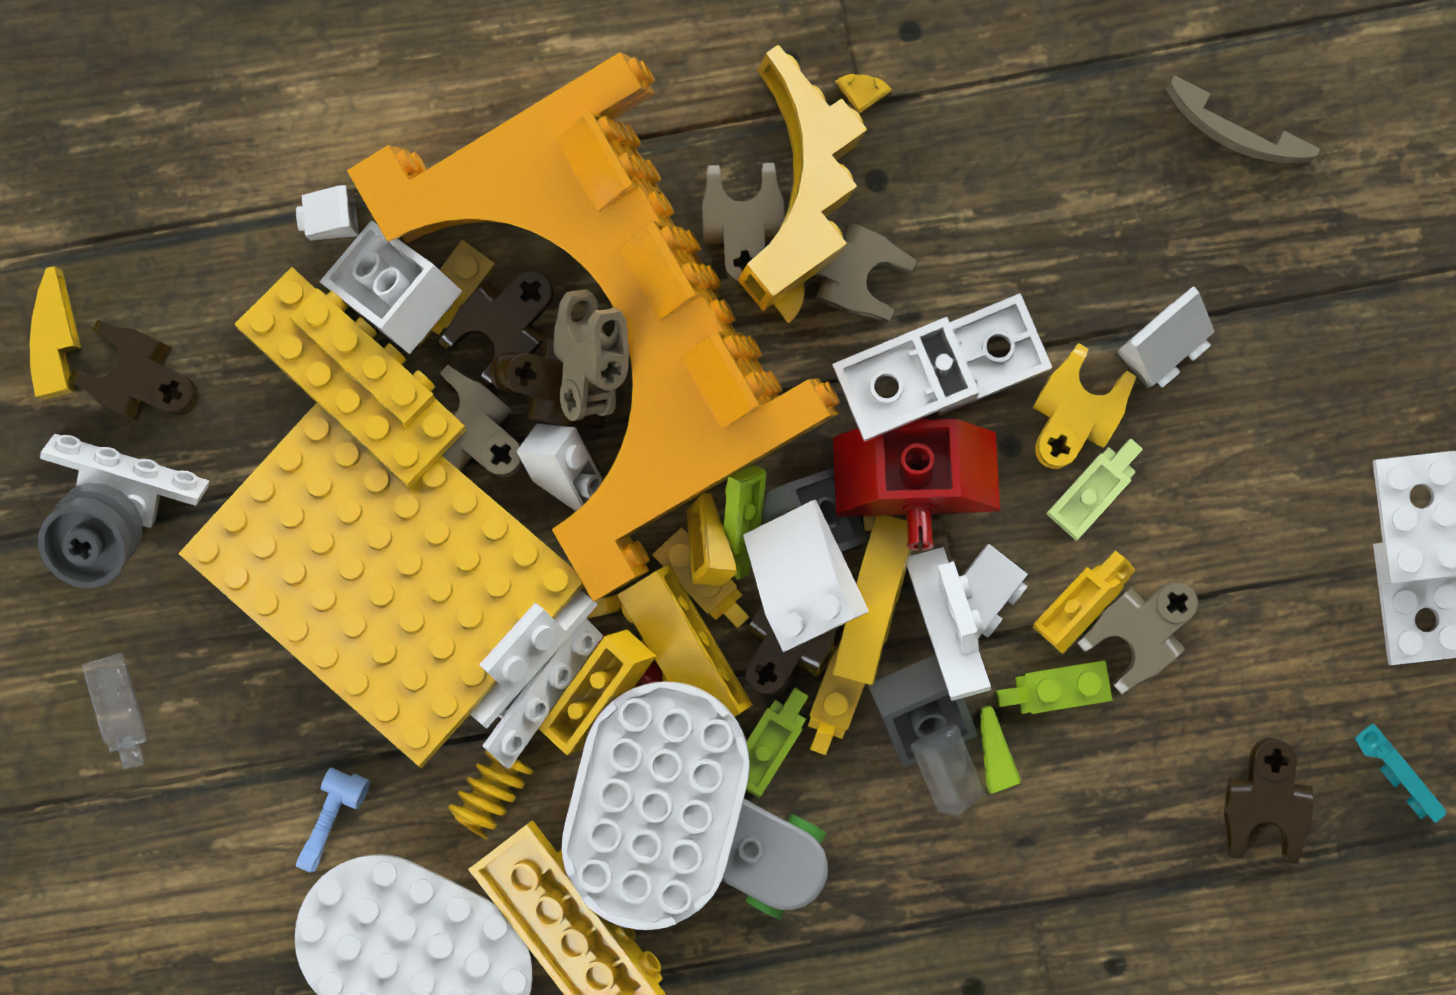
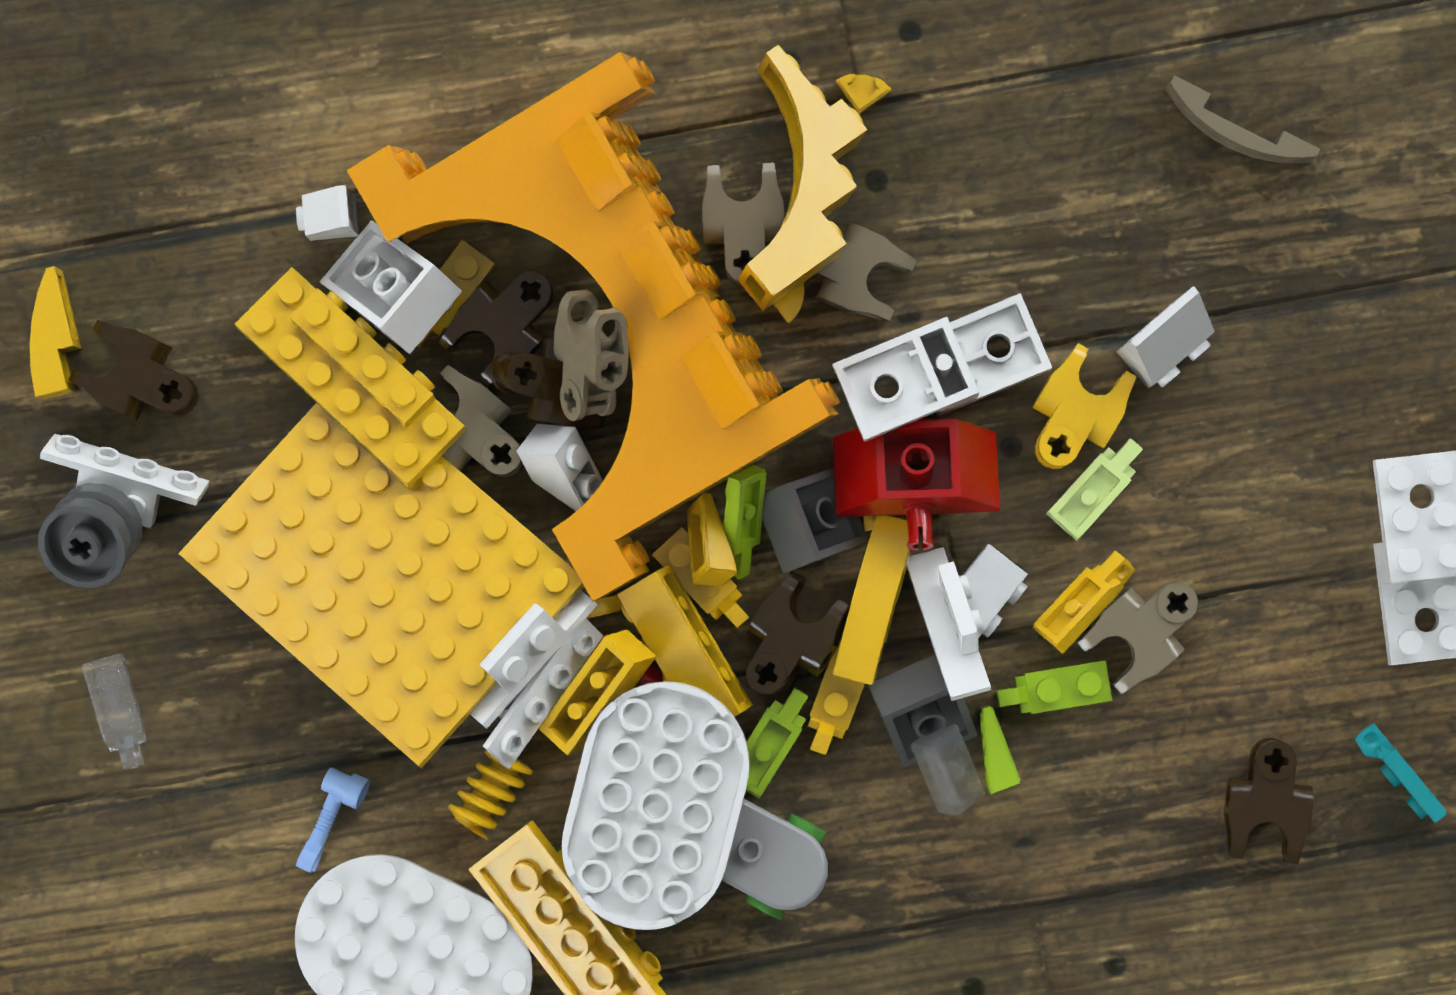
white slope [743,499,869,652] -> none

